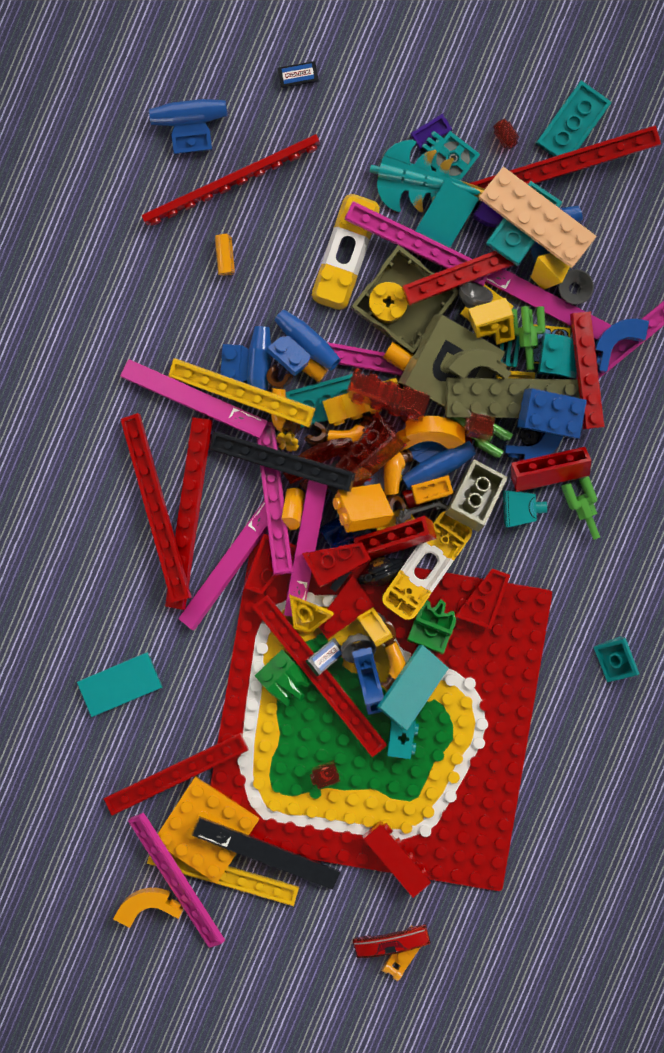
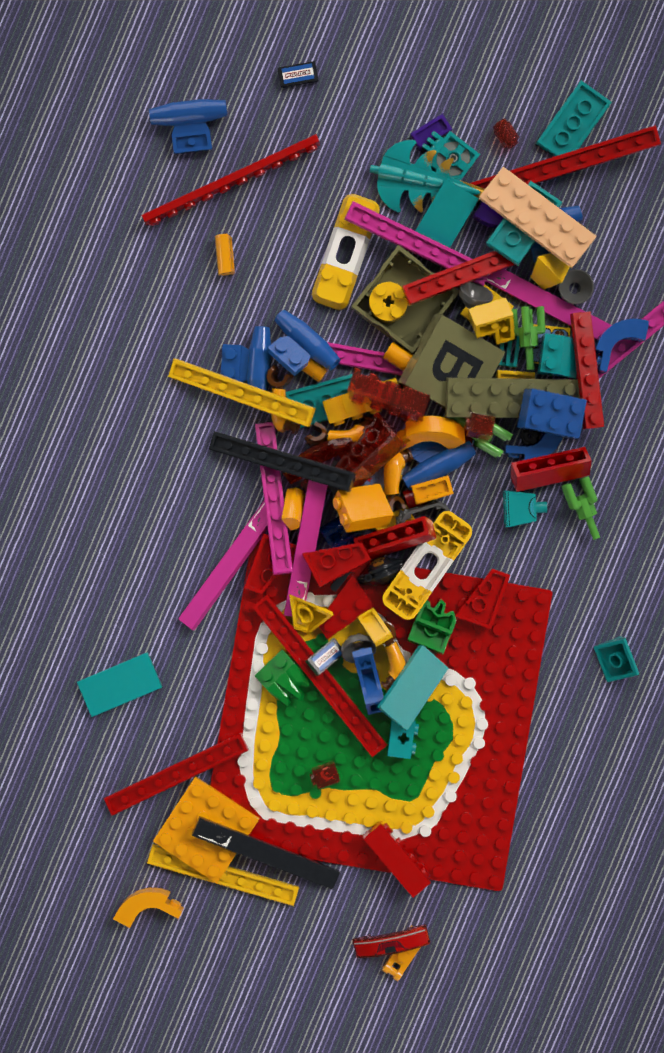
dark pink tile [120,359,268,439] -> none
red plate [120,413,192,603] -> none
dark pink tile [128,812,225,948] -> none
red plate [165,417,213,610] -> none
yellow plant [276,431,299,452] -> none
olive arch [443,349,511,379] -> none
olive brick [445,459,508,532] -> none

